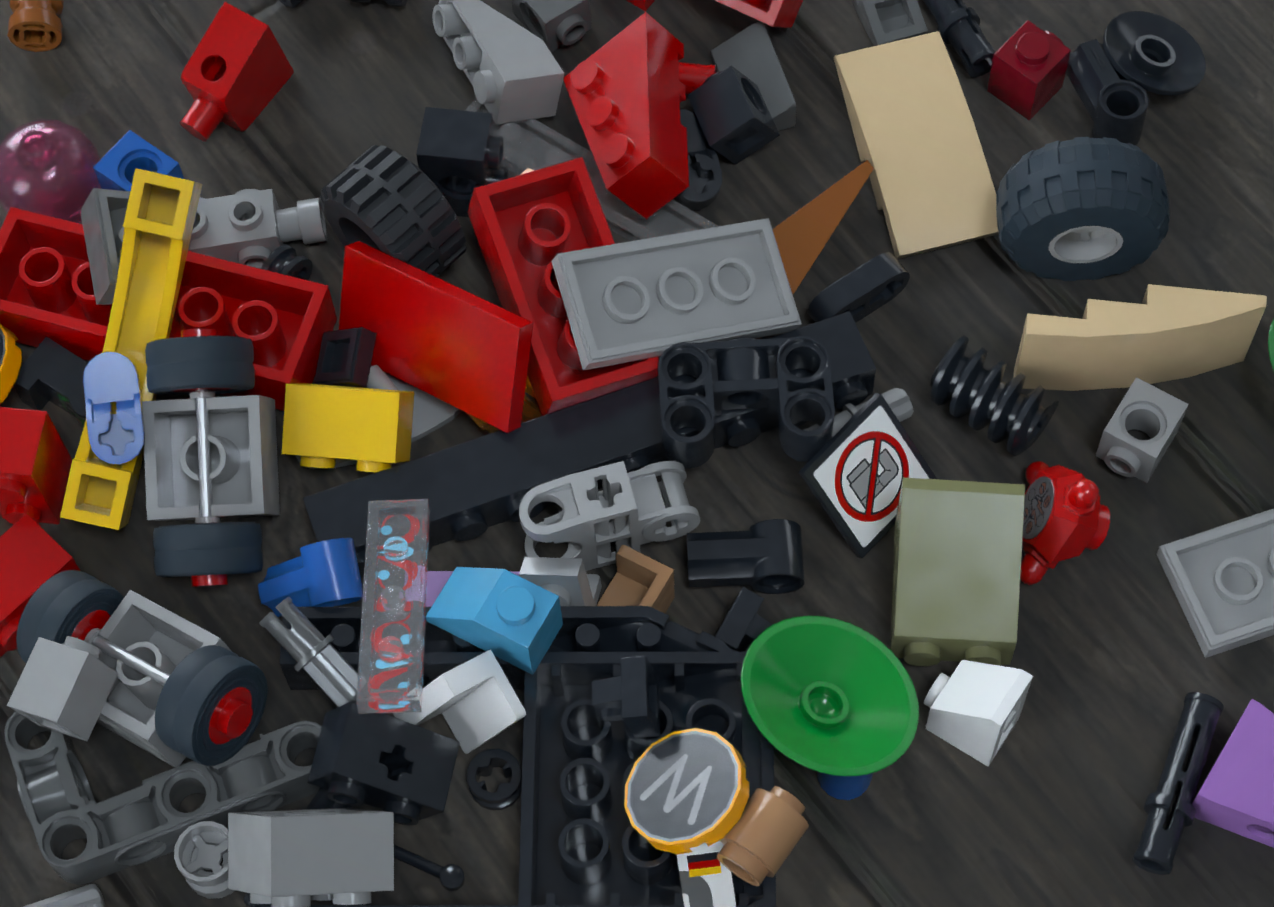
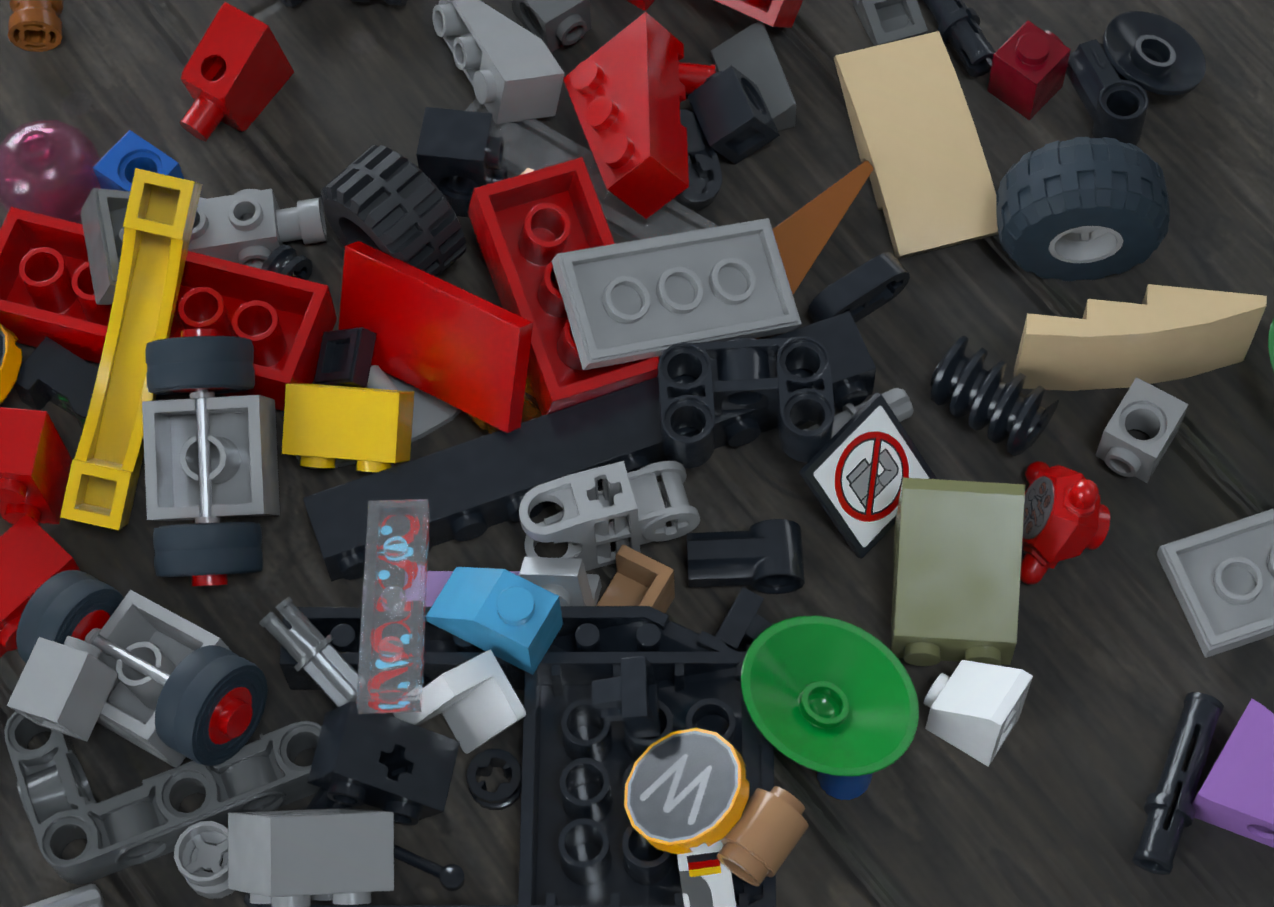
piece [83,352,145,464] -> none
blue piece [258,538,364,617] -> none

